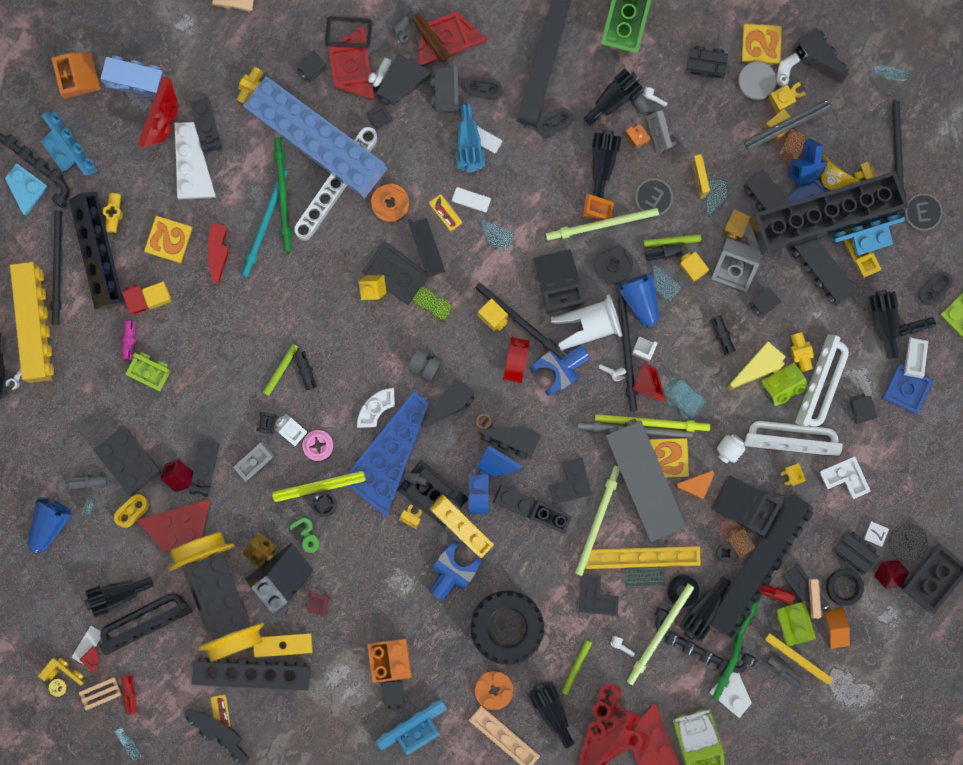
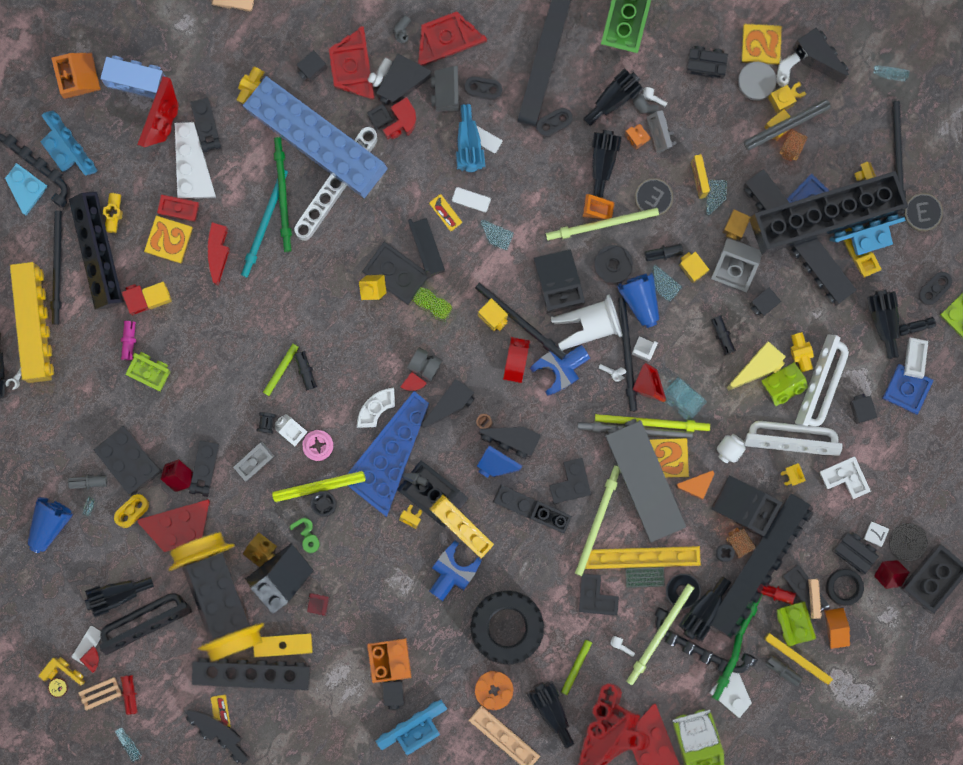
black piece [325,16,372,48] -> none
orange plate [371,184,409,222] -> none
reddish brown axle [412,12,451,63] -> none
blue brick [469,475,489,514] -> none
lime bar [644,234,701,248] -> none
blue brick [789,139,827,184] -> none
yellow hat [820,155,860,190] -> none
none -> red plate [157,195,199,222]
none -> red brick [383,97,416,140]
none -> red tile [400,372,427,391]

